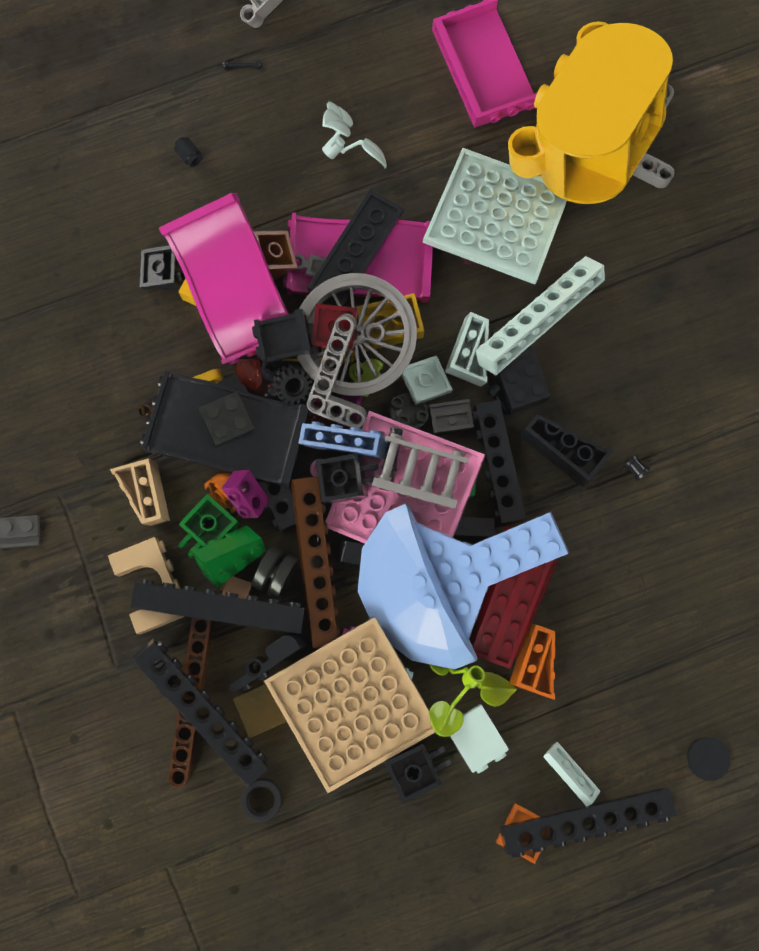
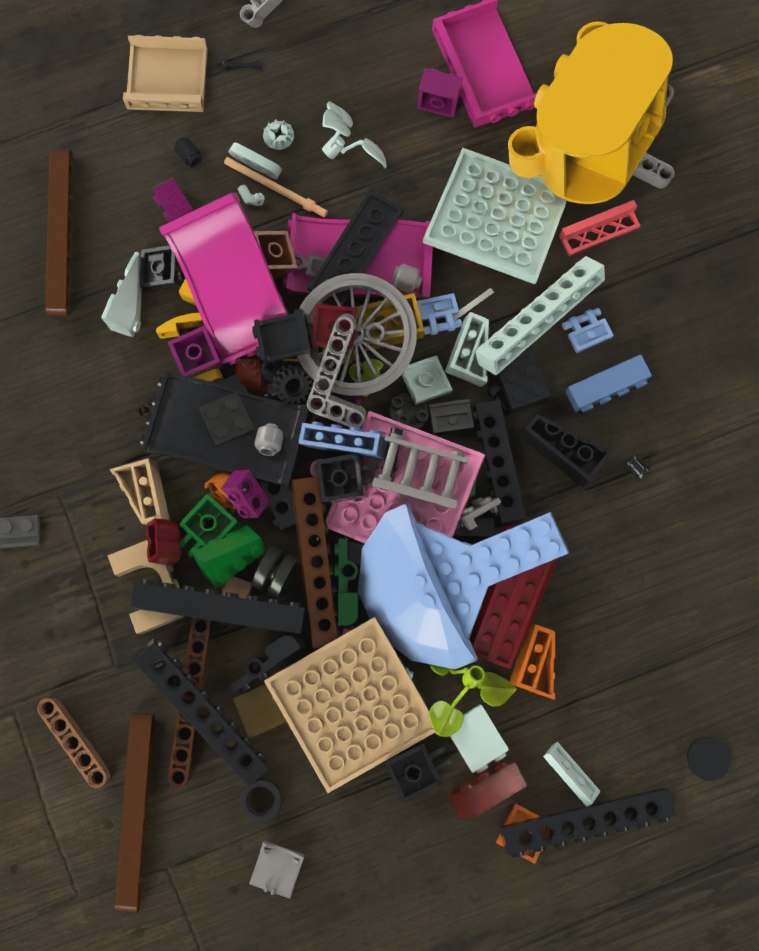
none -> medium nougat beam [37,698,111,788]
none -> reddish brown beam [45,149,74,317]
none -> light aqua wedge [101,252,142,337]
none -> reddish brown beam [115,713,155,913]
none -> tan panel [123,35,208,112]
none -> dark red brick [146,518,181,566]
none -> magenta brick [152,178,193,223]
none -> yellow slope [156,313,204,339]
none -> magenta brick [168,325,225,377]
none -> light nougat bar [224,157,328,218]
none -> light aqua beam [228,143,282,180]
none -> light aqua arm [238,185,265,207]
none -> light grey piece [249,840,305,899]
none -> light grey head [255,423,284,456]
none -> light aqua gear [263,119,294,150]
none -> dark green plate [335,538,359,625]
none -> light grey head [391,264,422,293]
none -> magenta brick [417,68,463,118]
none -> light blue plate [417,293,462,335]
none -> white sticker [445,288,494,321]
none -> clear red wedge [448,761,527,819]
none -> light grey piece [457,496,501,530]
none -> coral fence [559,200,640,256]
none -> light blue plate [562,308,614,353]
none -> medium blue brick [565,355,652,413]

